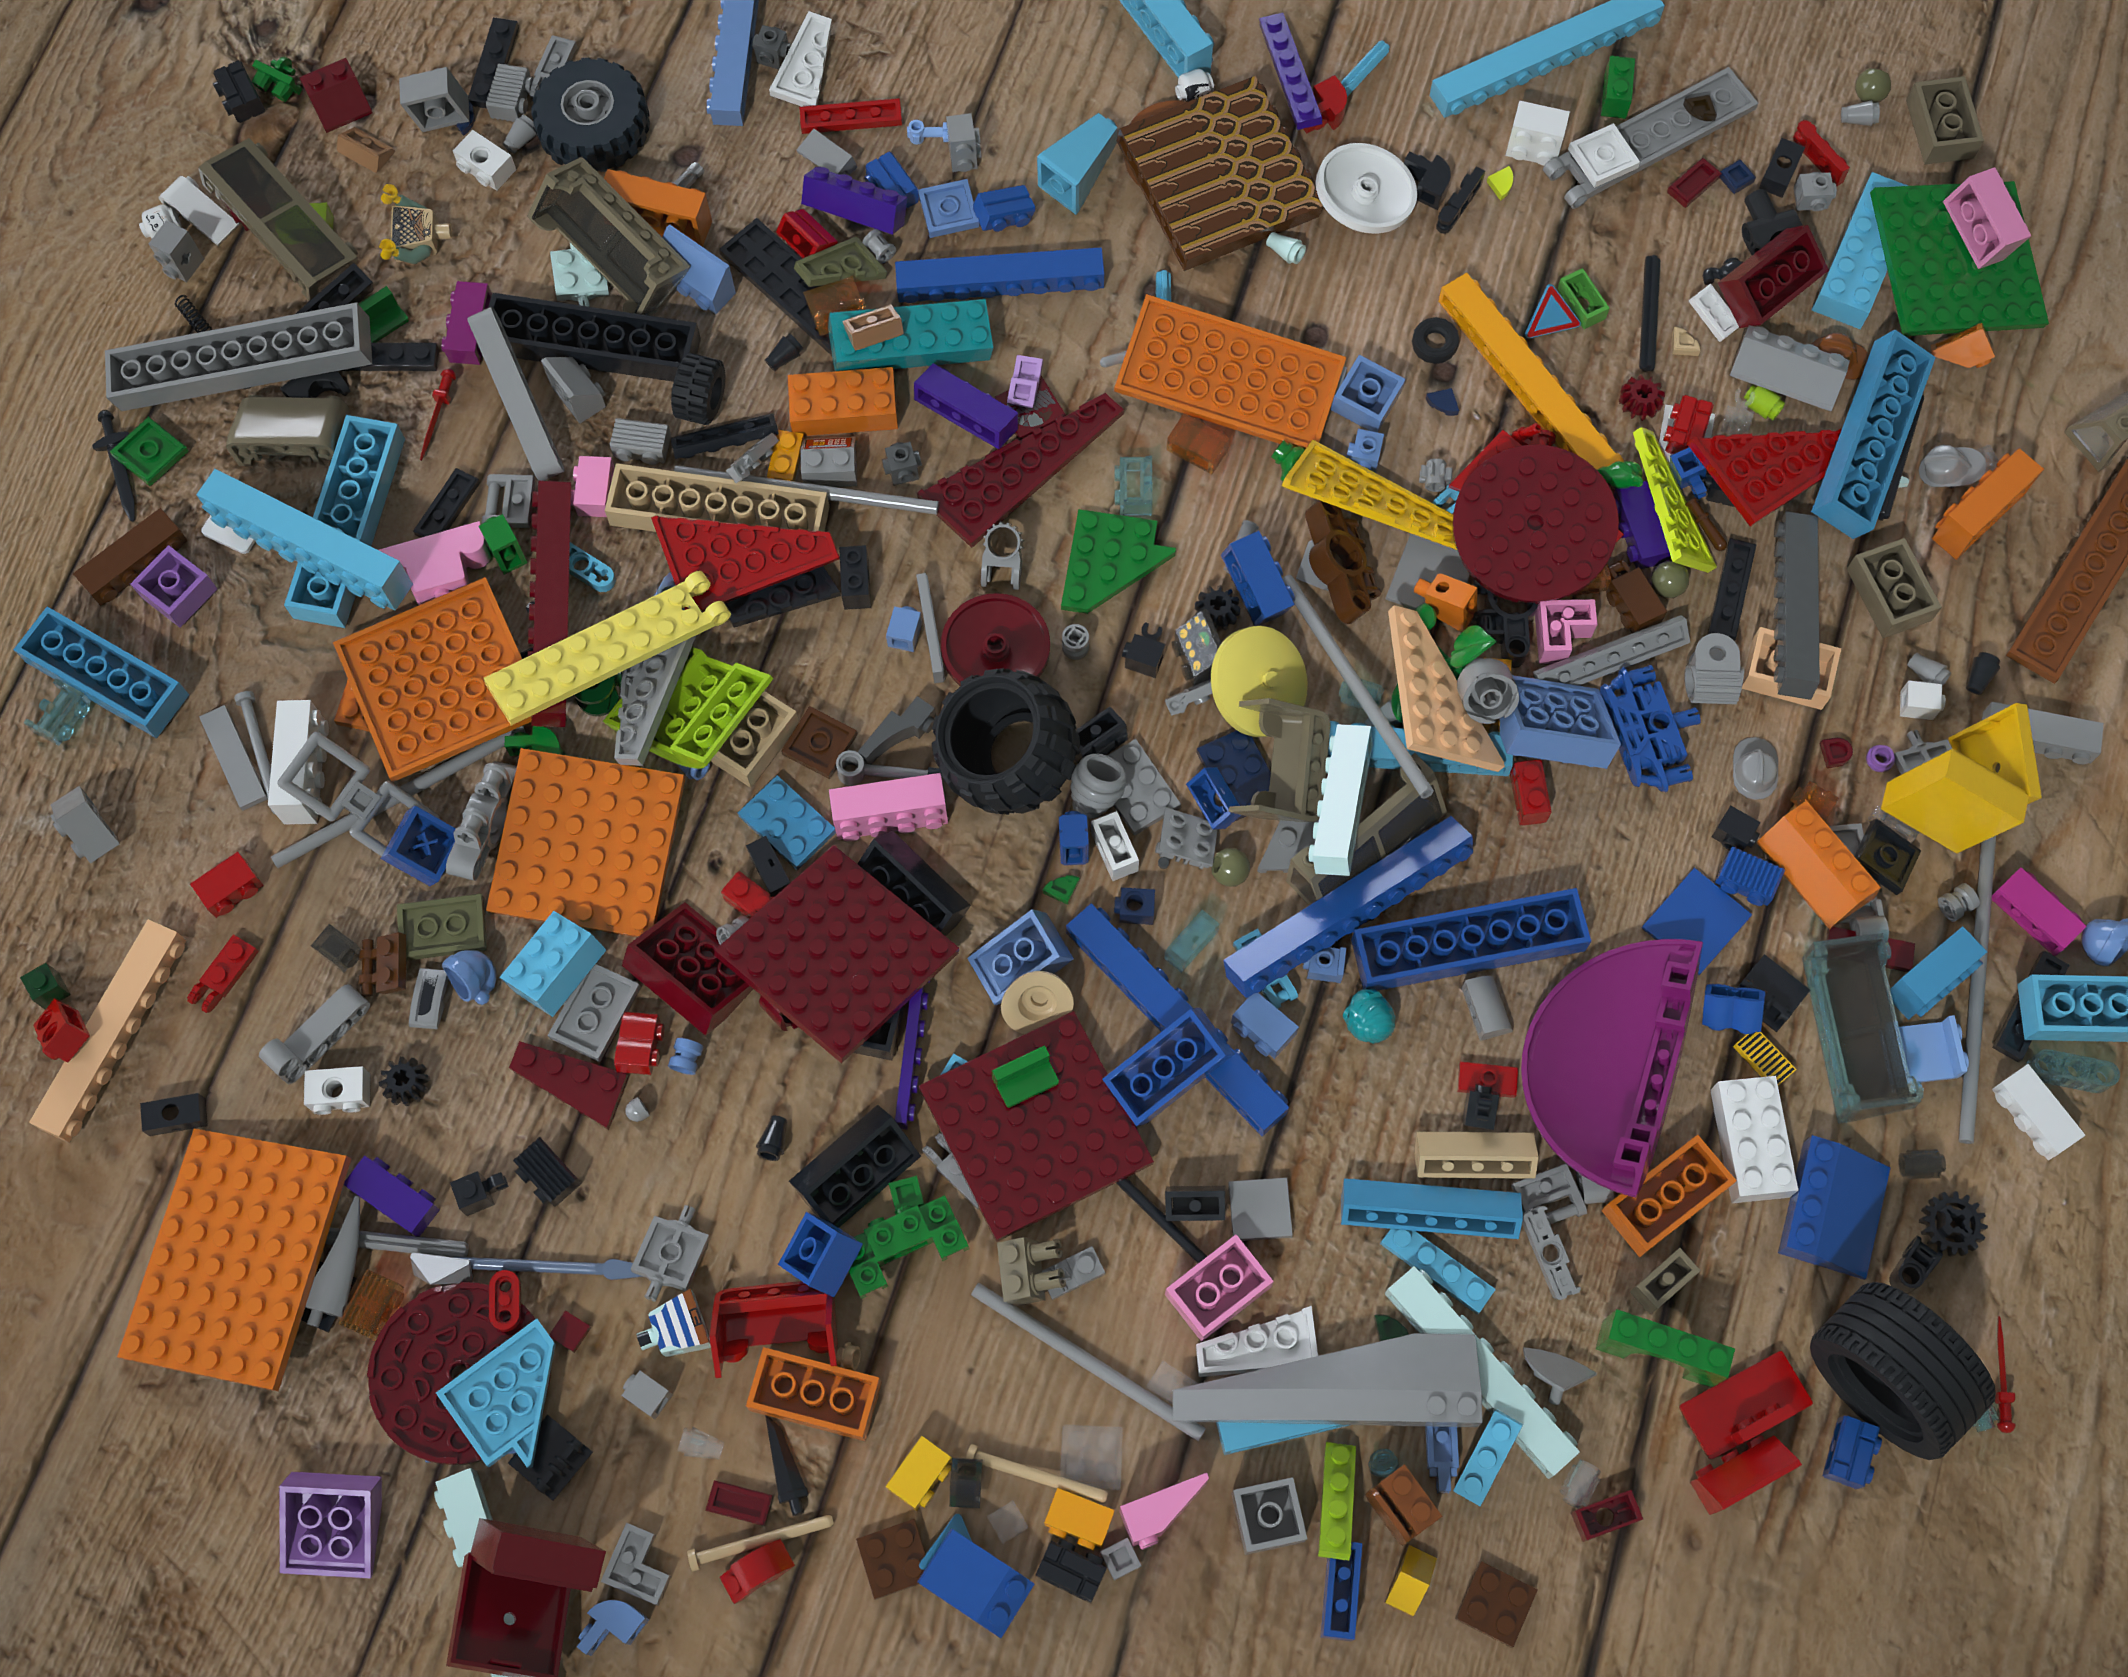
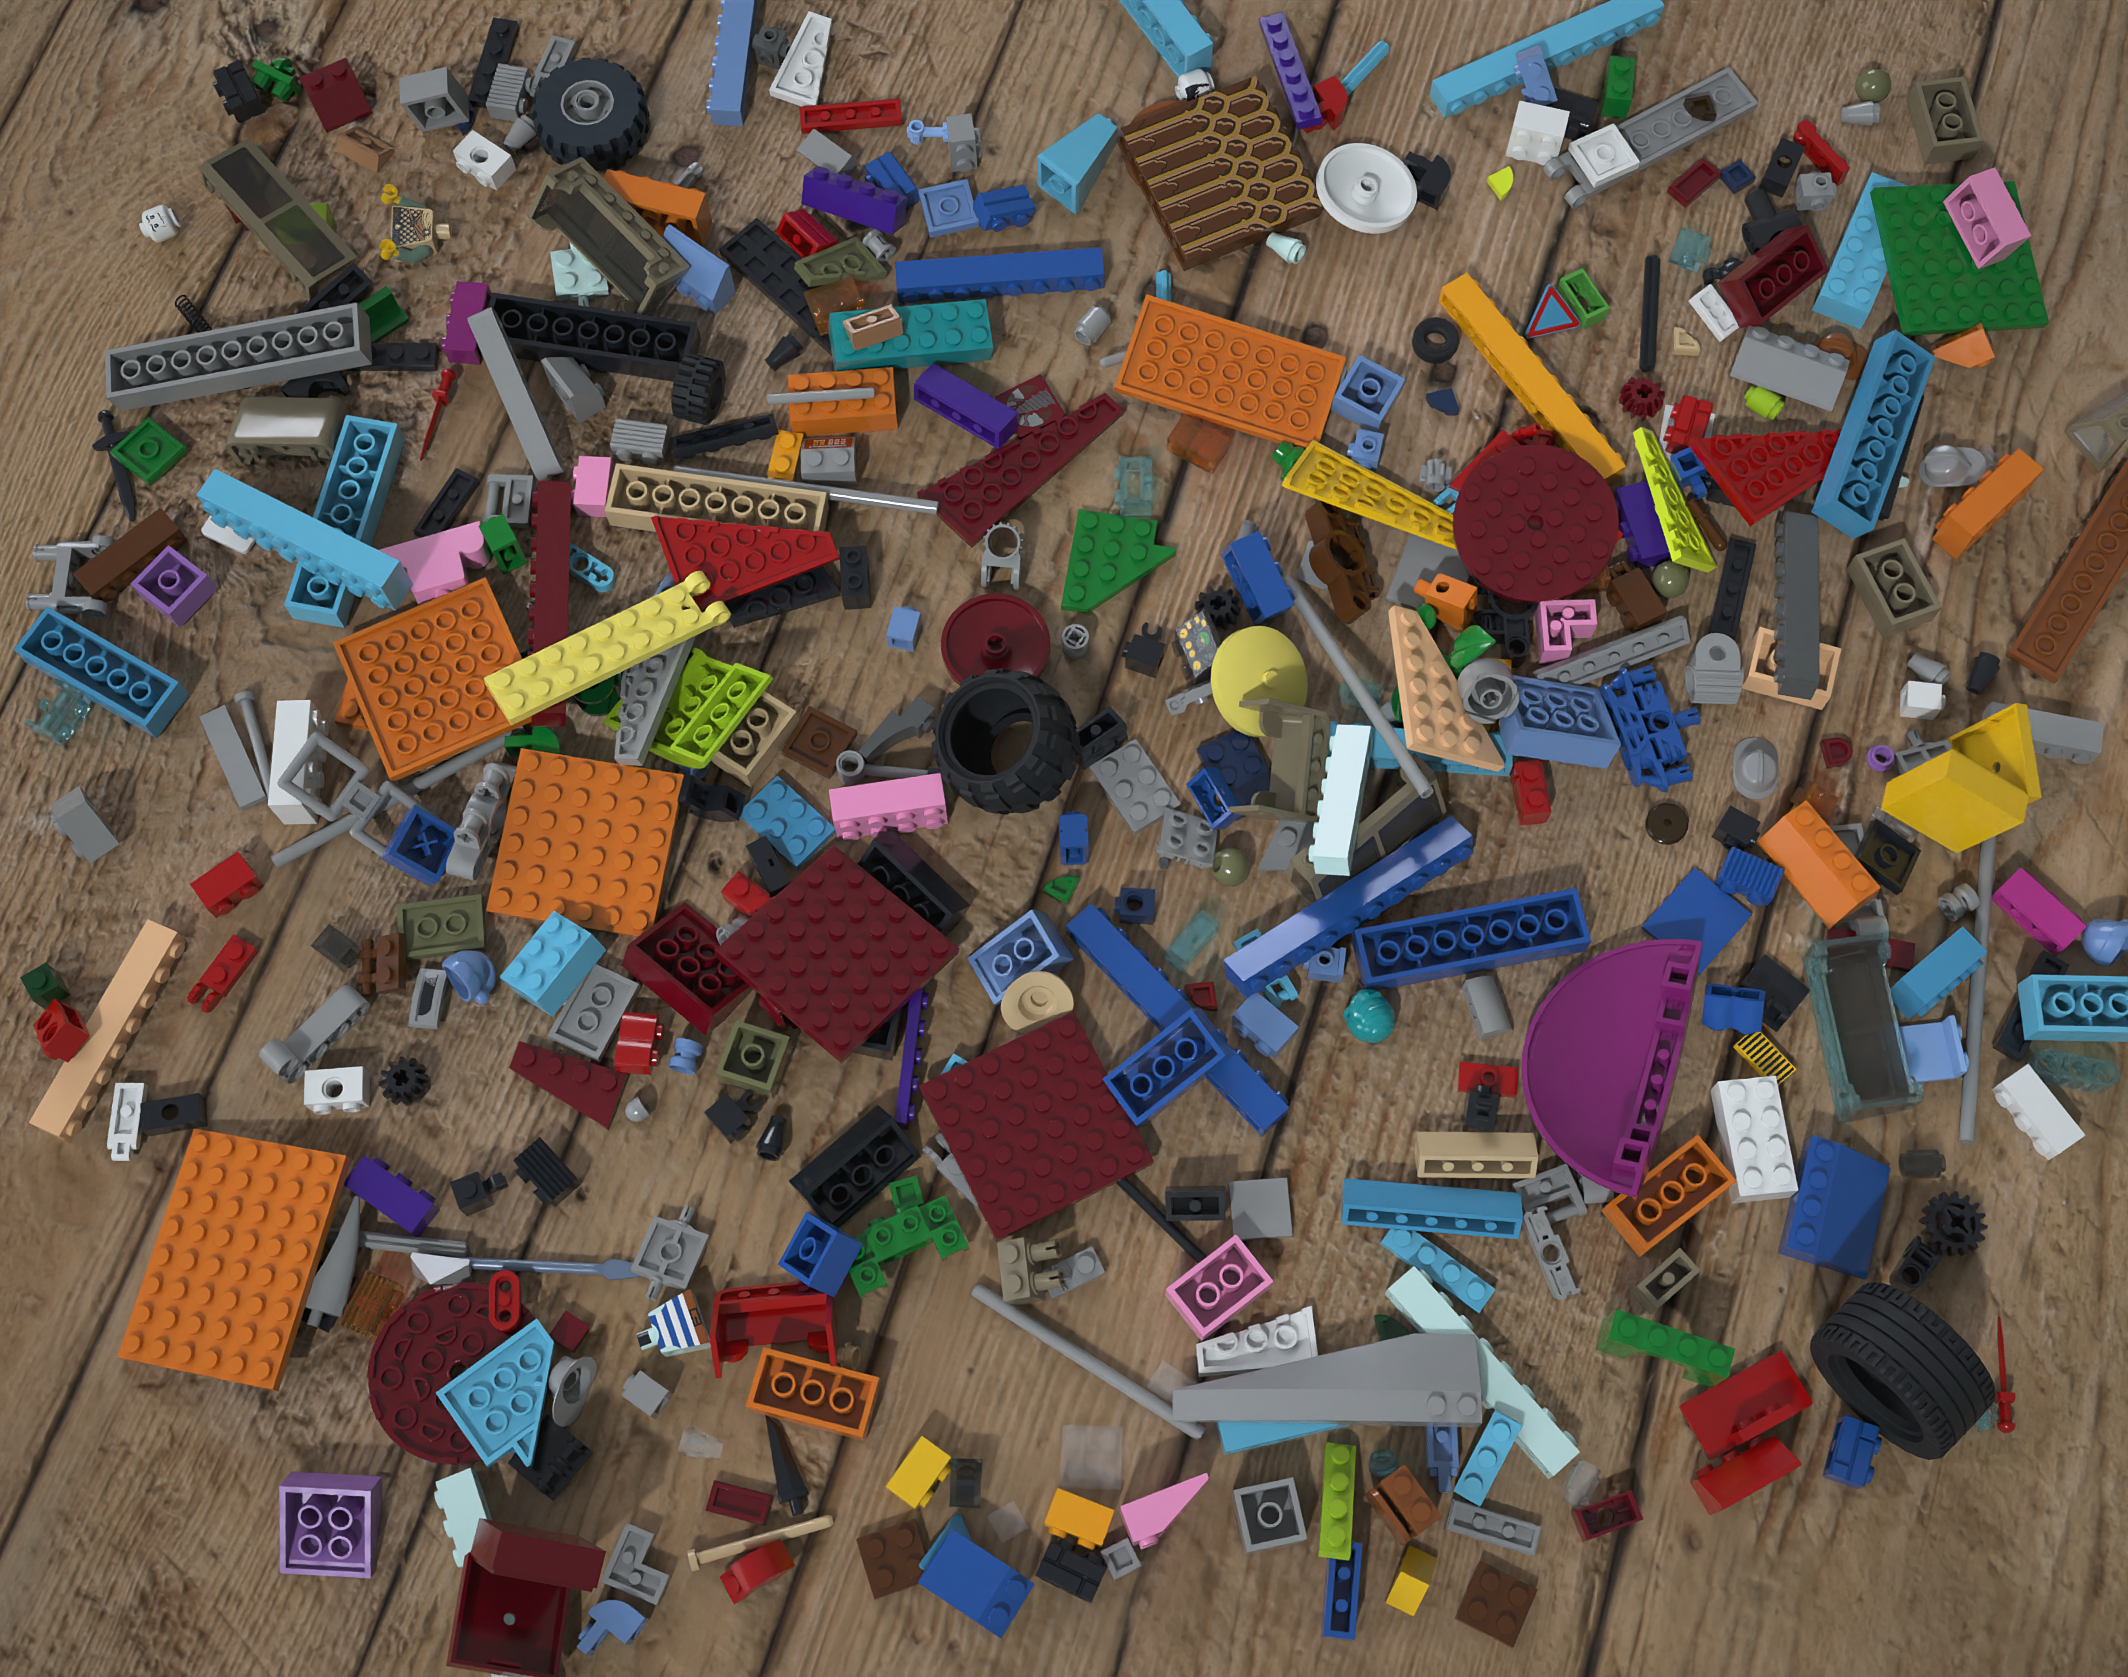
light grey brick [148,220,204,283] -> none
white door [159,176,239,246] -> none
light grey hinge [726,433,779,483] -> none
dark grey brick [882,442,922,486] -> none
light grey tile [916,573,945,684] -> none
tan bar [965,1444,1108,1502] -> none
green panel [992,1045,1059,1108] -> none
lavender slope [1007,355,1043,408] -> none
light grey piece [1070,754,1126,819] -> none
white brick [1091,811,1139,881] -> none
black hinge [1436,166,1485,234] -> none
light grey shield [1523,1347,1597,1405] -> none
green animal [1597,461,1643,489] -> none
clear plate [1721,388,1756,434] -> none
none -> light grey connector [25,535,116,619]
none -> white hinge [107,1083,148,1161]
none -> light grey piece [548,1356,597,1427]
none -> black brick [677,775,746,822]
none -> black brick [704,1090,763,1144]
none -> olive brick [715,1020,793,1099]
none -> light grey bar [767,387,875,405]
none -> light grey brick [1074,306,1111,346]
none -> red tile [1185,981,1217,1011]
none -> light grey tile [1444,1499,1542,1557]
none -> medium blue brick [1513,45,1558,106]
none -> black hinge [1545,88,1598,141]
none -> dark brown piece [1645,803,1688,845]
none -> clear light blue brick [1668,227,1712,272]

